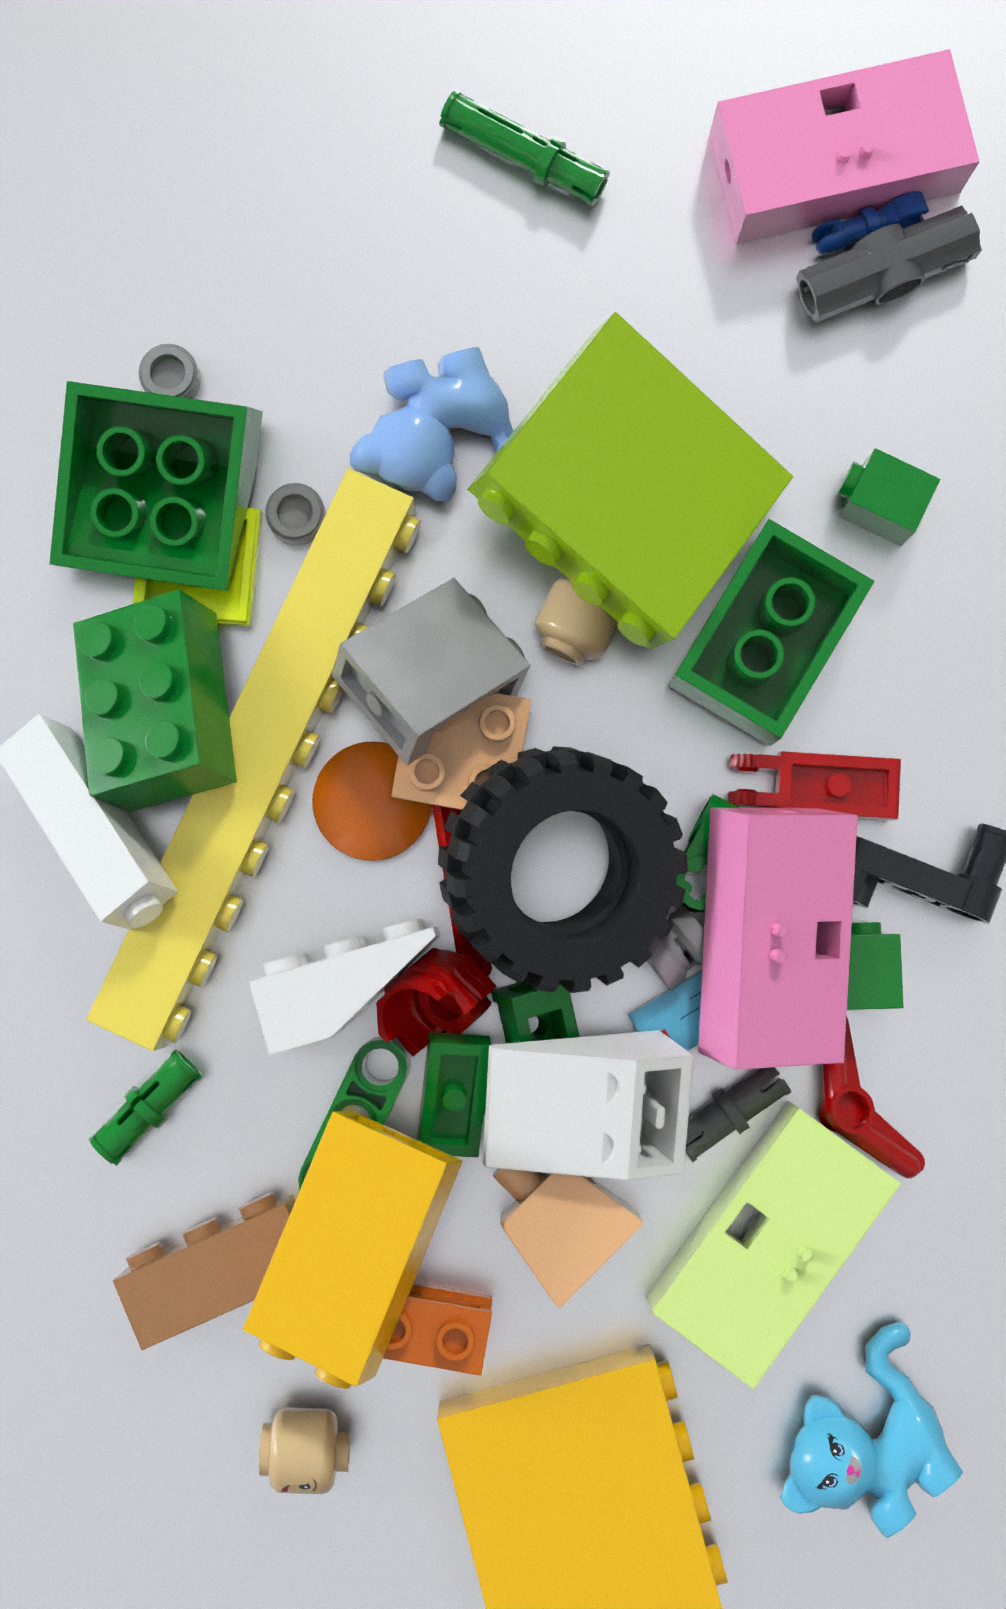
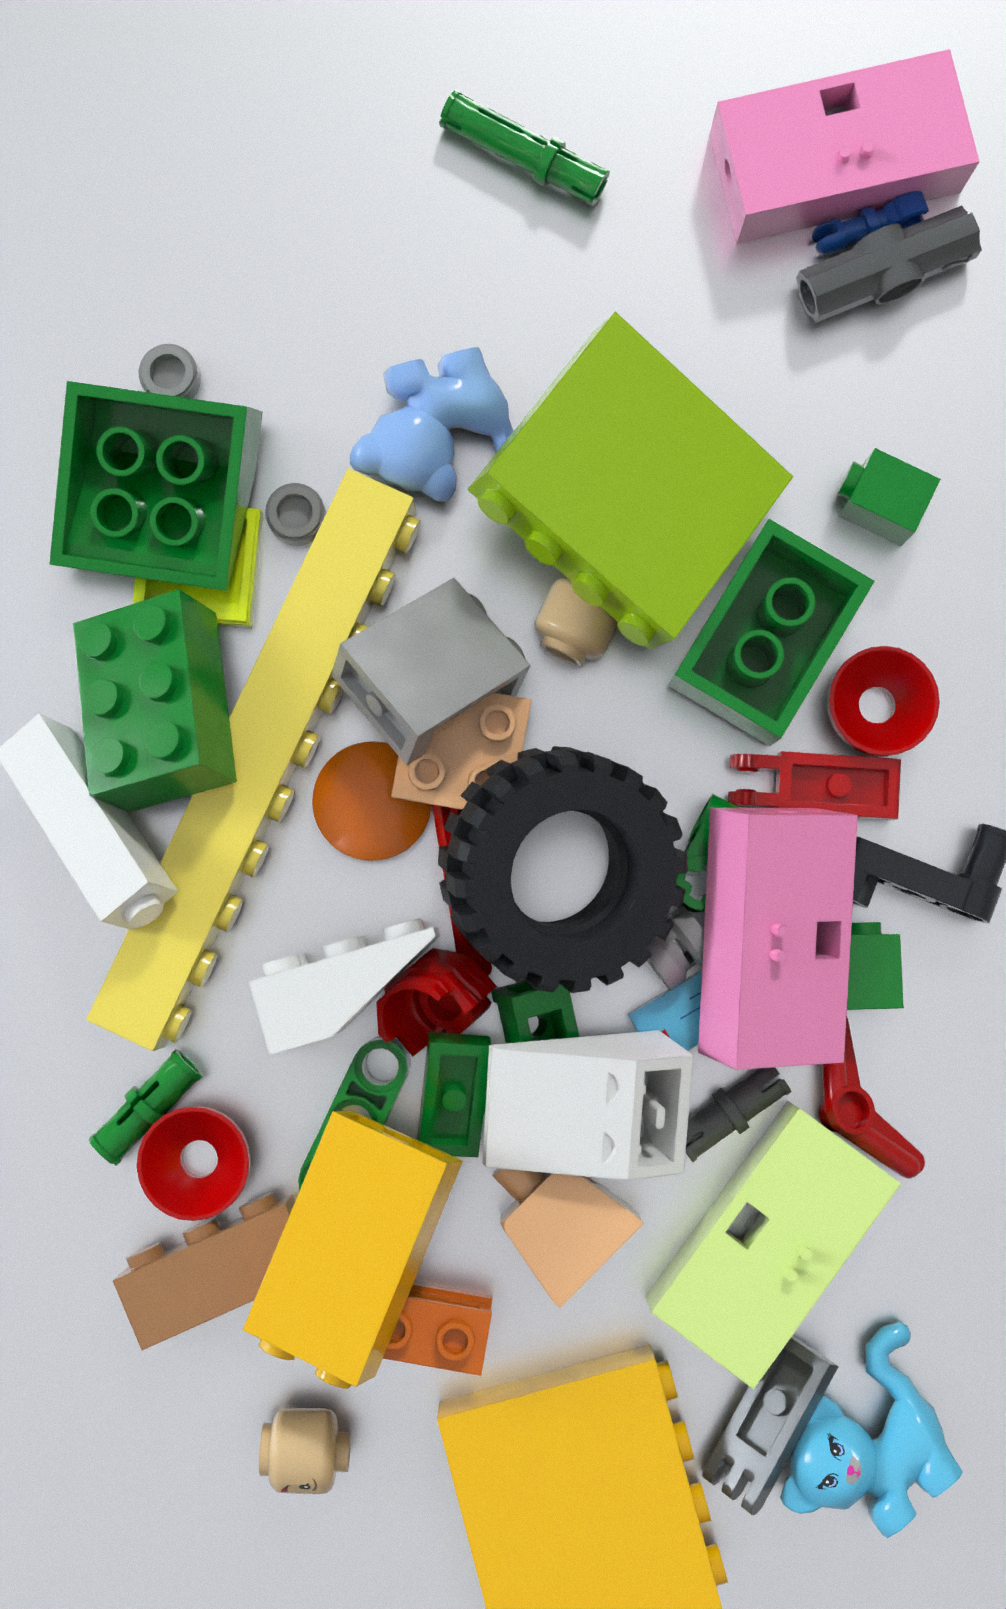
none -> red piece [136,1106,251,1221]
none -> hinge [702,1335,839,1515]
none -> red piece [827,646,940,757]

